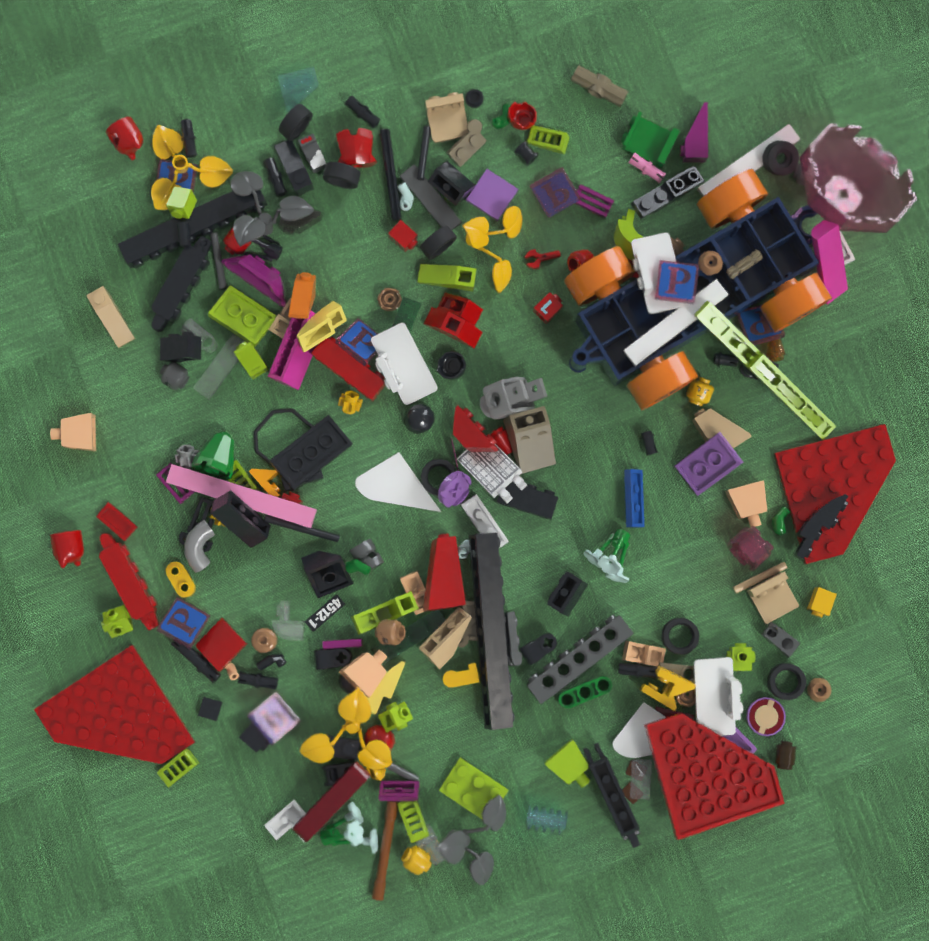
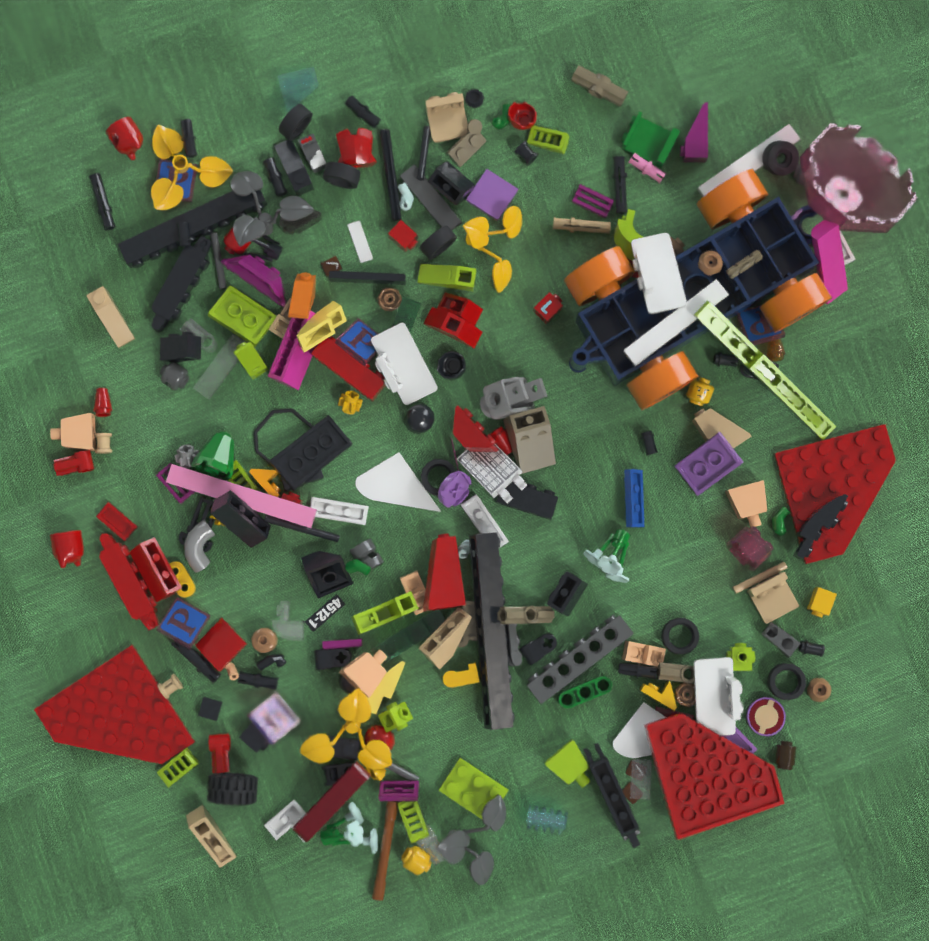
lime brick [101,605,134,638] -> none
lime brick [166,186,197,219] -> none
medium nougat head [375,620,405,645] -> none
red bar [525,249,561,270] -> none
tile [530,167,581,218] -> none
red head [567,249,594,272] -> none
black slope [631,165,704,219] -> none
tile [655,260,699,304] -> none
yellow slope [655,665,696,698] -> none
none -> red piece [53,450,94,476]
none -> black pin [89,173,116,231]
none -> red cone [93,388,113,417]
none -> tan bush [94,433,112,454]
none -> red brick [129,537,182,603]
none -> tan bush [157,674,183,699]
none -> tan slope [186,805,236,868]
none -> black tyre [207,773,258,805]
none -> red piece [209,734,231,773]
none -> white tile [310,497,369,525]
none -> reddish brown sticker [321,256,342,276]
none -> black tile [329,271,406,285]
none -> white sticker [348,221,373,263]
none -> dark tan piece [497,606,555,624]
none -> tan pin [553,217,611,234]
none -> black pin [612,156,627,215]
none -> black pin [798,640,825,657]

